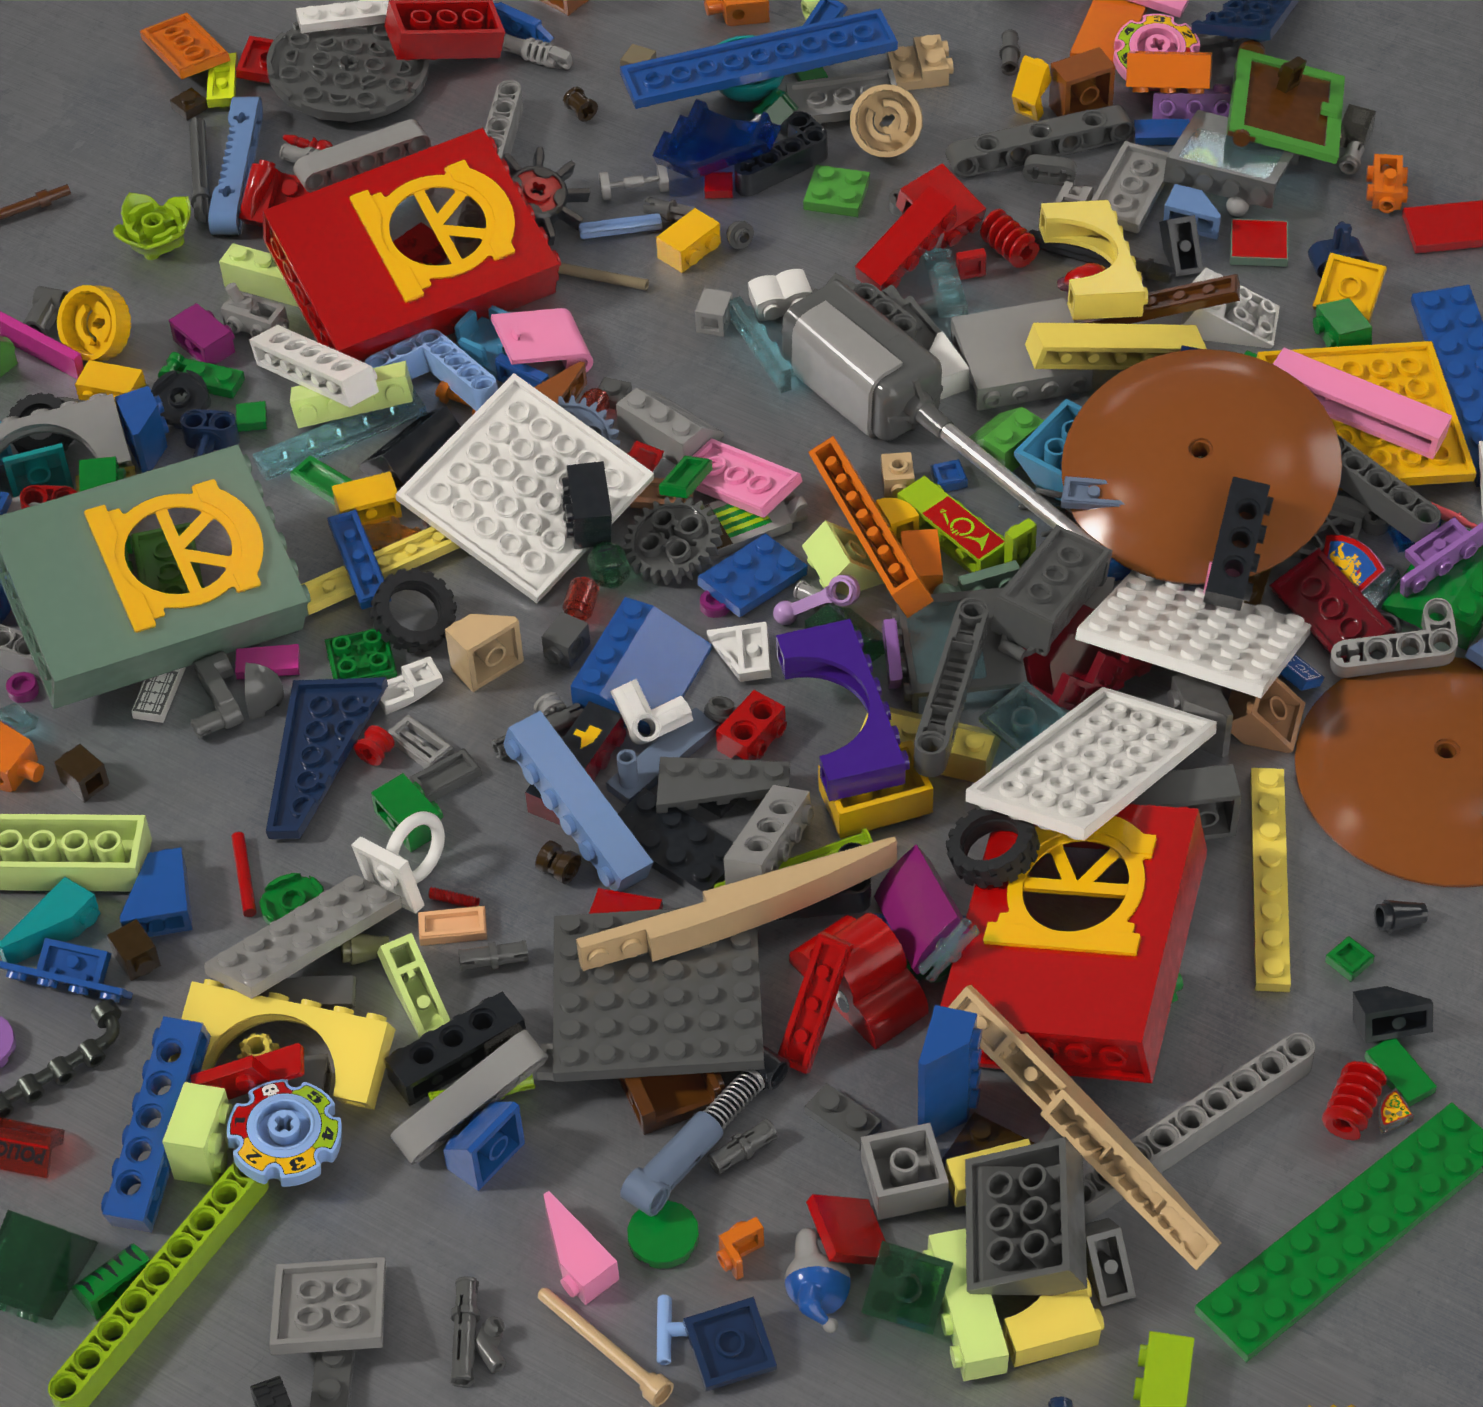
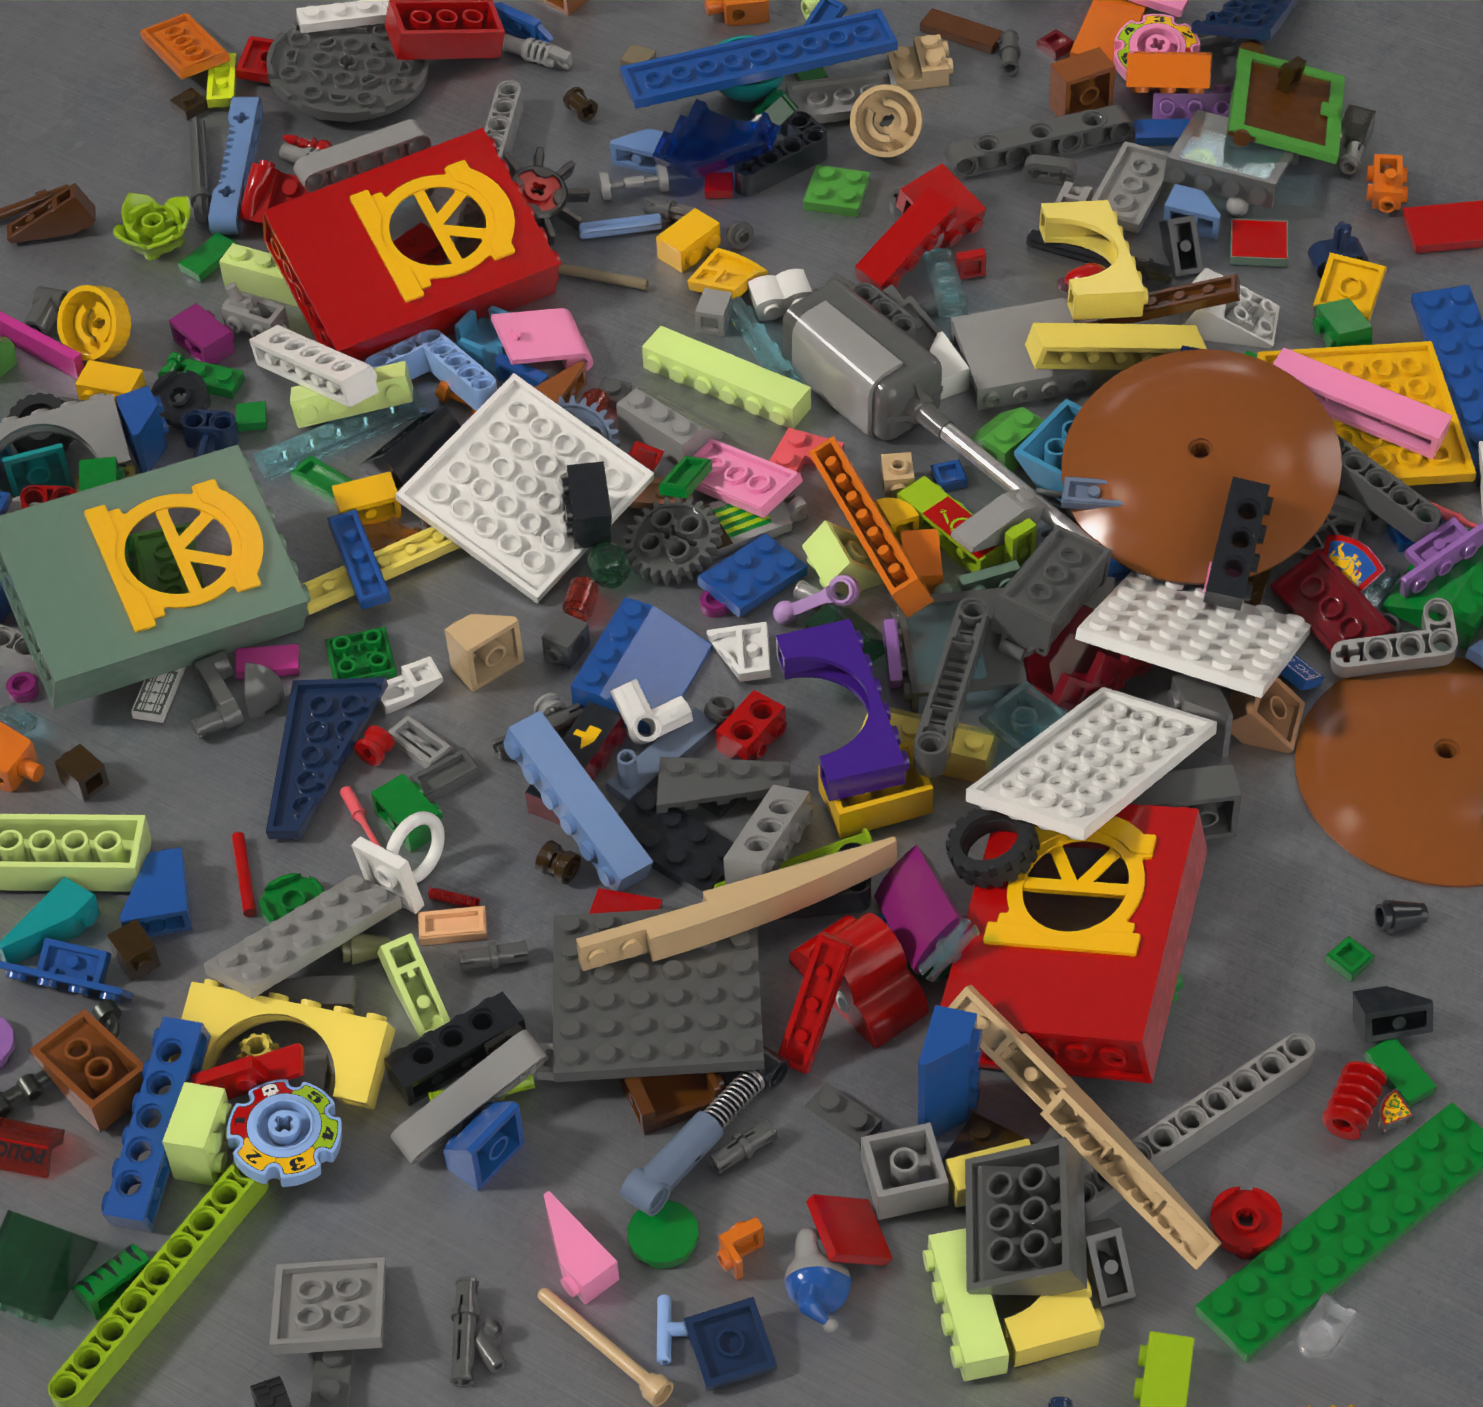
black tyre [370,568,457,653] -> none
clear green slope [860,1241,953,1335] -> none
red piece [980,208,1040,268] -> none
yellow slope [1012,55,1052,121] -> none
light yellow plate [1250,768,1291,992] -> none
none -> reddish brown slope [7,183,96,243]
none -> dark orange slope [29,1009,144,1133]
none -> green tile [178,232,238,282]
none -> coral piece [340,786,381,847]
none -> medium blue slope [610,128,675,175]
none -> yellowish green brick [642,326,811,429]
none -> yellow plate [687,248,769,300]
none -> coral plate [770,428,844,473]
none -> reddish brown tile [920,8,1004,54]
none -> light grey slope [950,487,1045,553]
none -> dark red tile [1036,29,1075,61]
none -> red plate [1208,1186,1283,1260]
none -> clear plate [1298,1292,1358,1360]

